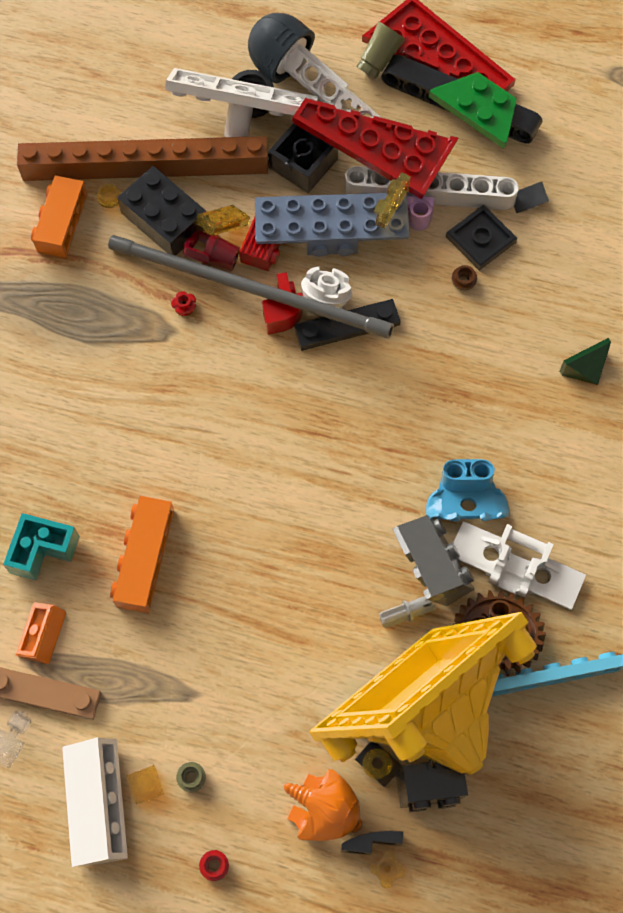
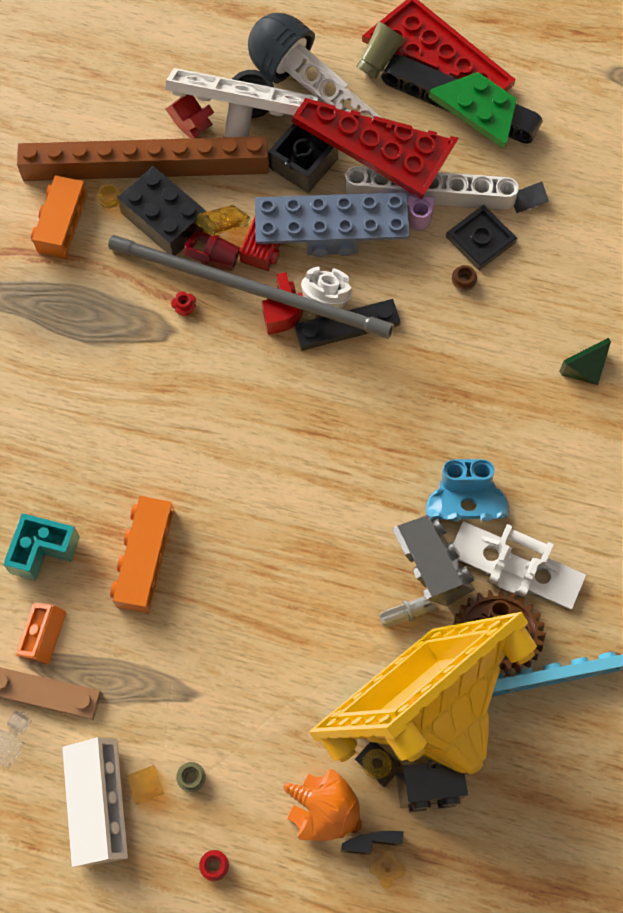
clear yellow plate [374,172,411,229] -> none
none -> red brick [165,94,215,138]

